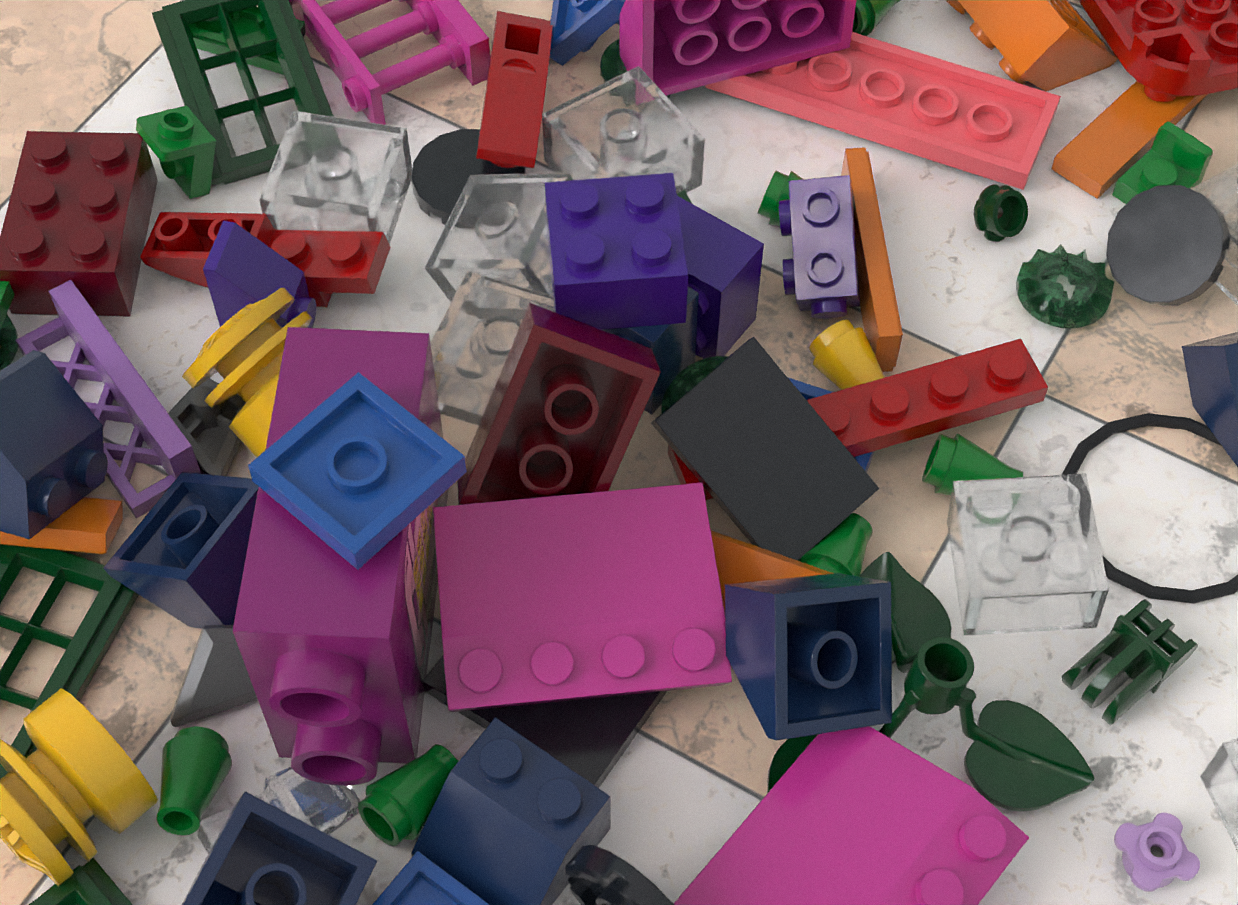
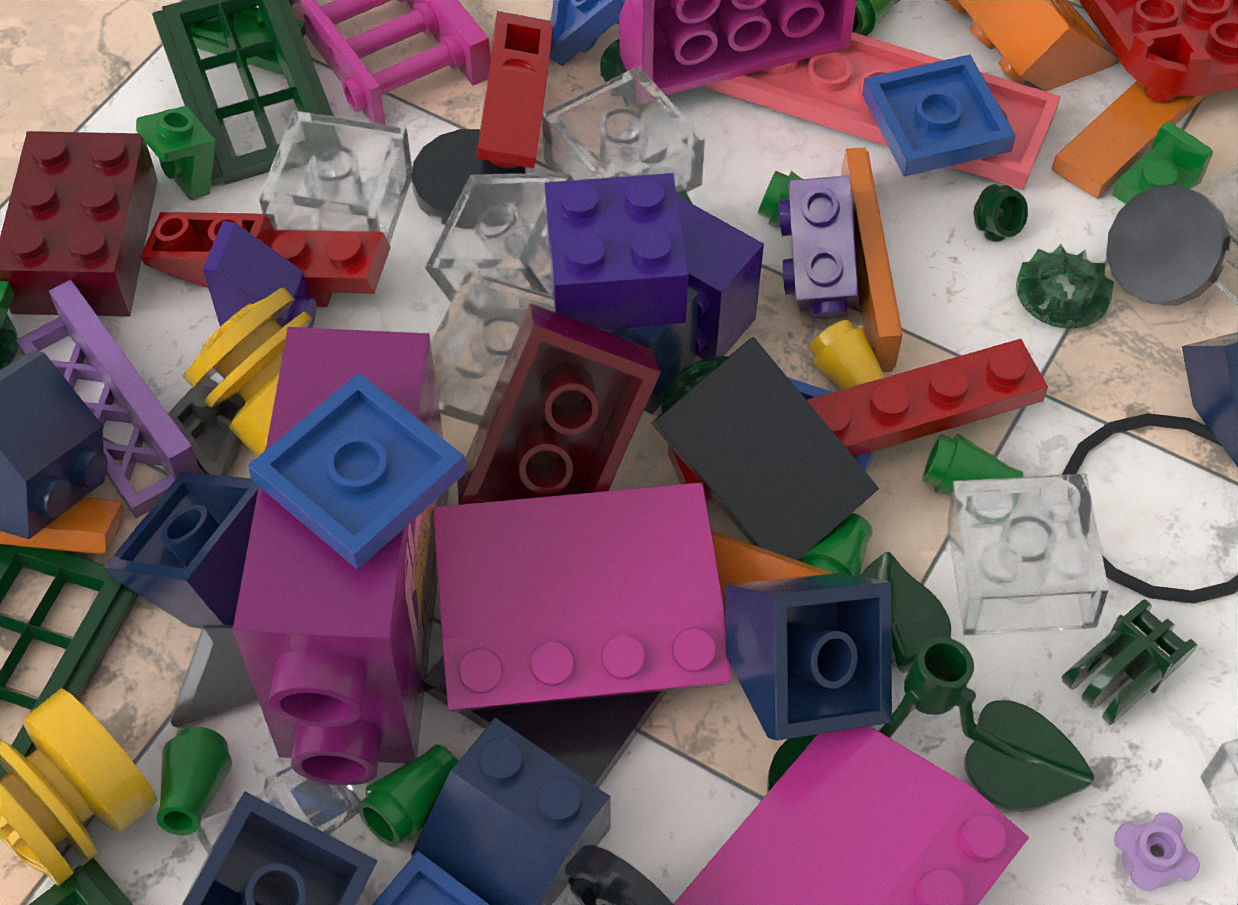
none -> blue plate [862,54,1016,177]

